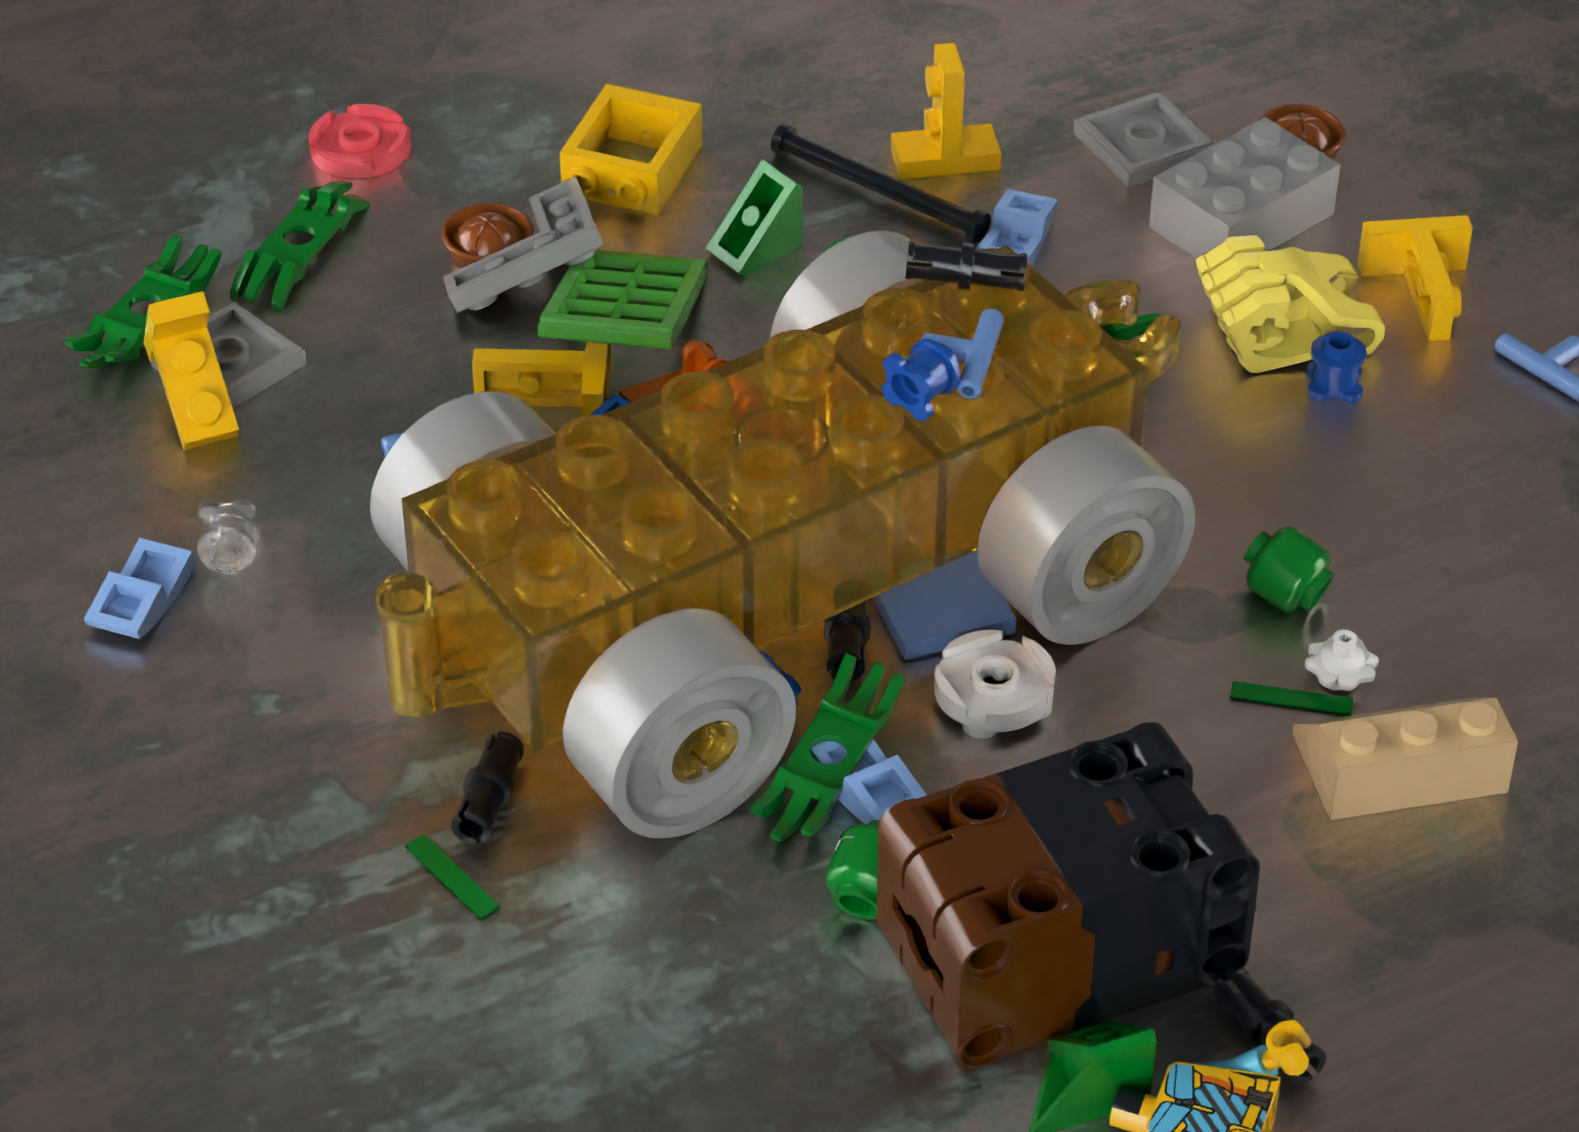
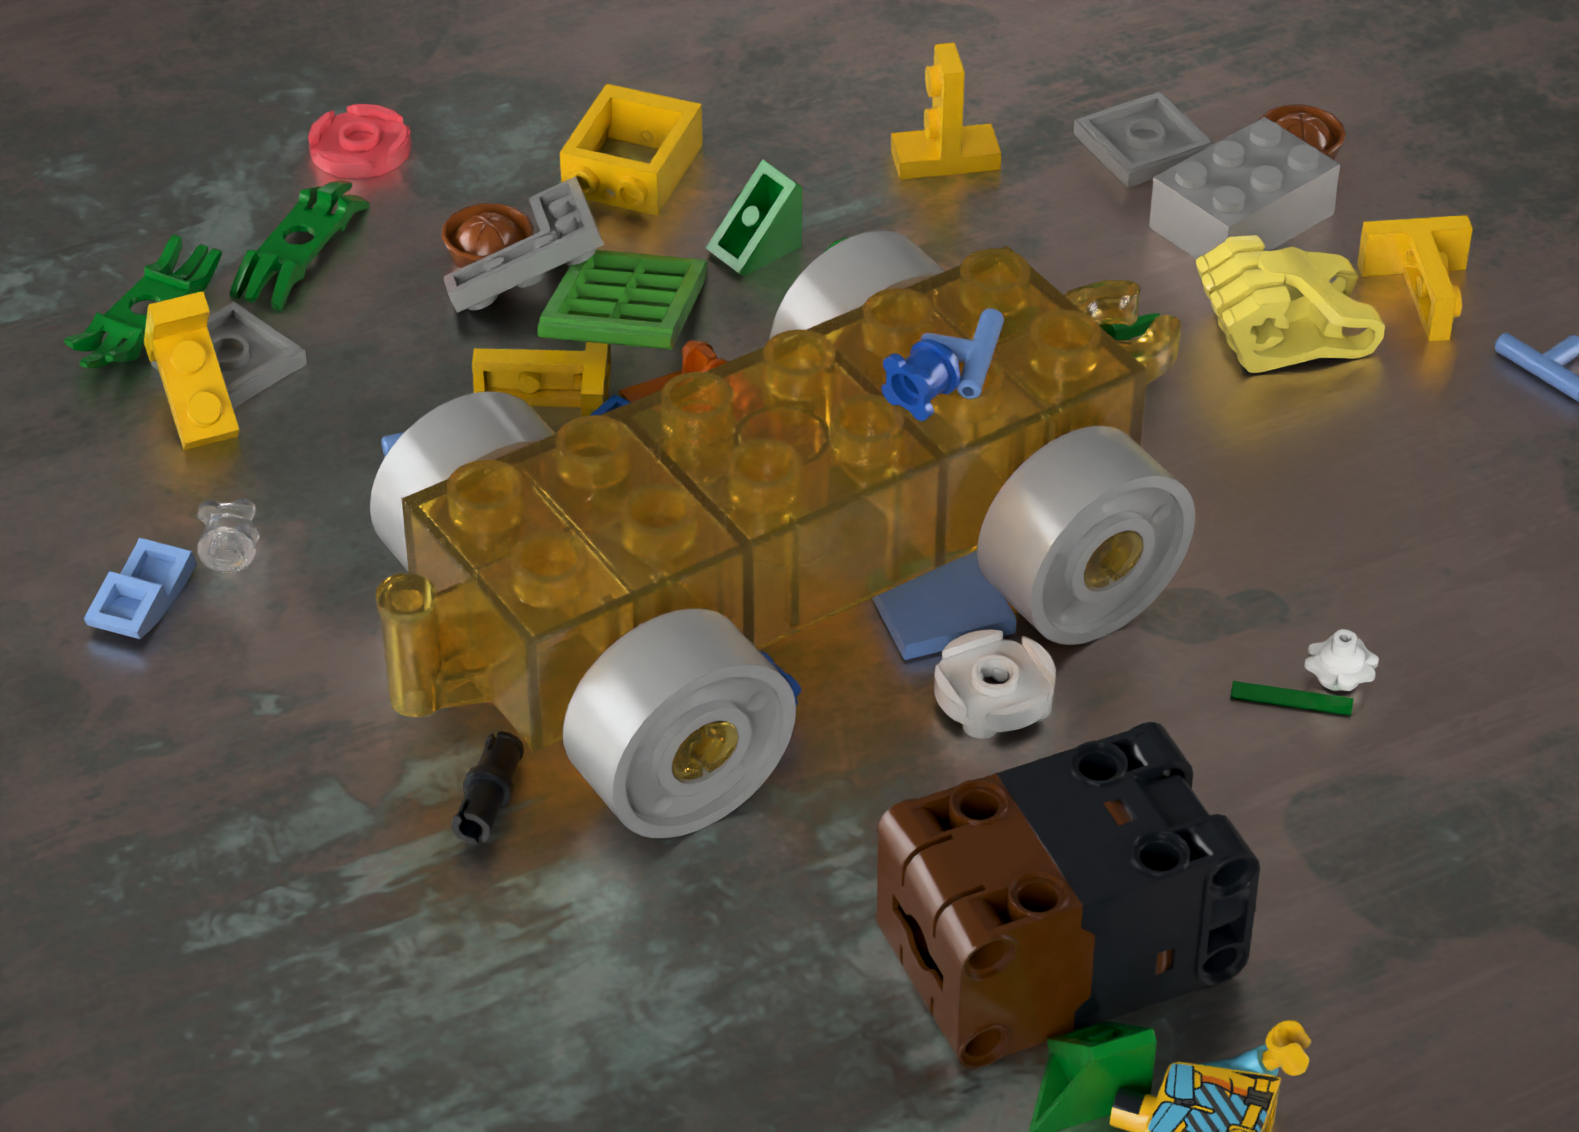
green piece [405,834,500,919] -> none
green piece [750,653,906,842] -> none
black bar [770,124,991,243] -> none
light blue slope [811,740,927,824] -> none
black pin [823,576,871,682] -> none
green head [825,820,879,920] -> none
black pin [905,241,1027,291] -> none
light blue slope [977,189,1058,277] -> none
black pin [1212,967,1327,1084] -> none
green head [1243,526,1335,614] -> none
tan slope [1292,697,1518,820] -> none
blue brick [1307,331,1367,403] -> none

